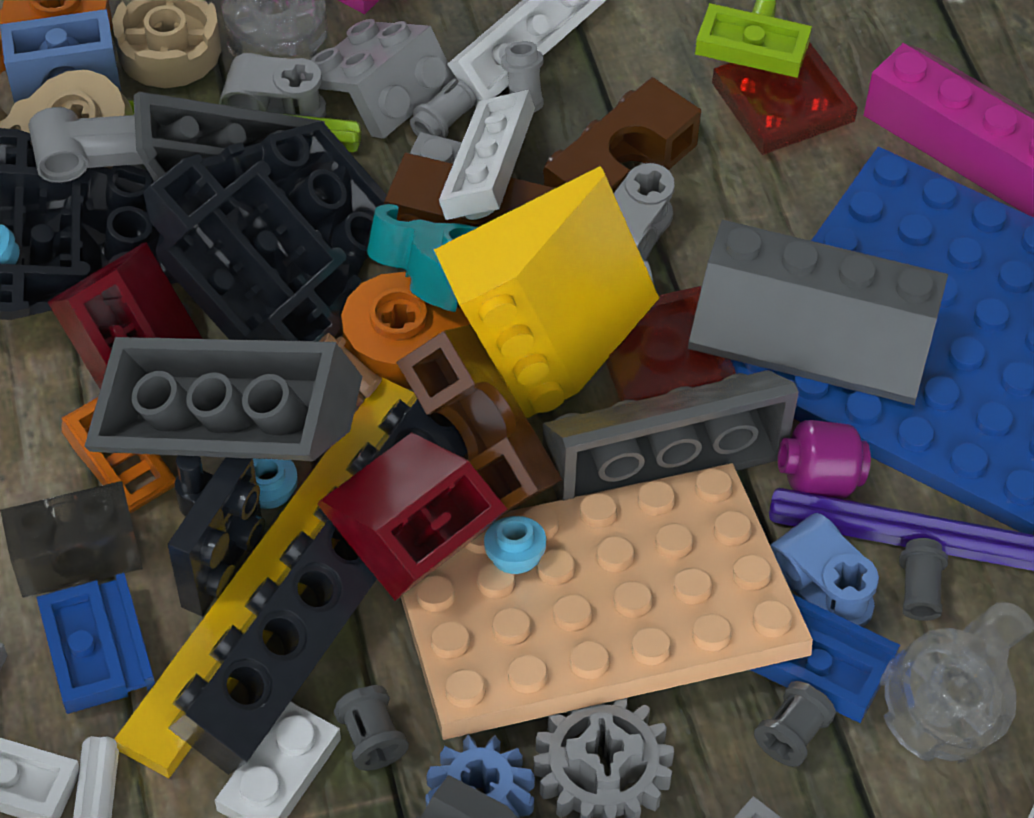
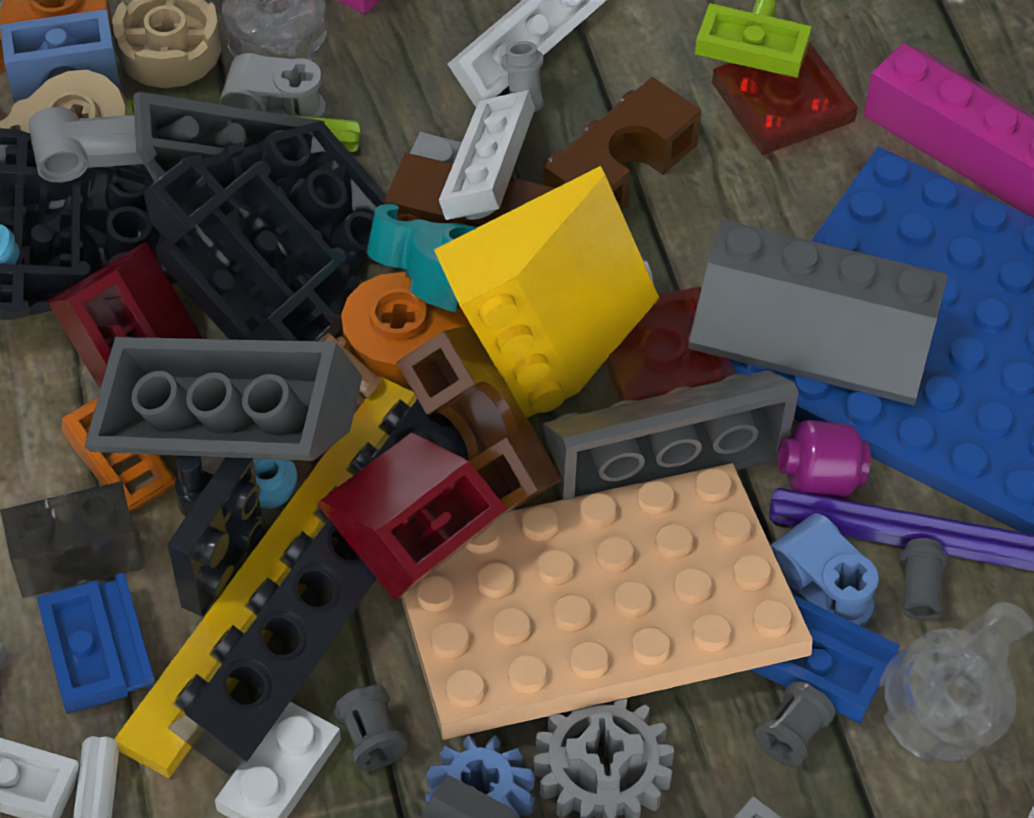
light grey bracket [301,19,456,138] -> none
light grey pin [410,78,476,138] -> none
medium azure plate [484,516,546,574] -> none
light grey piece [614,163,675,261] -> none

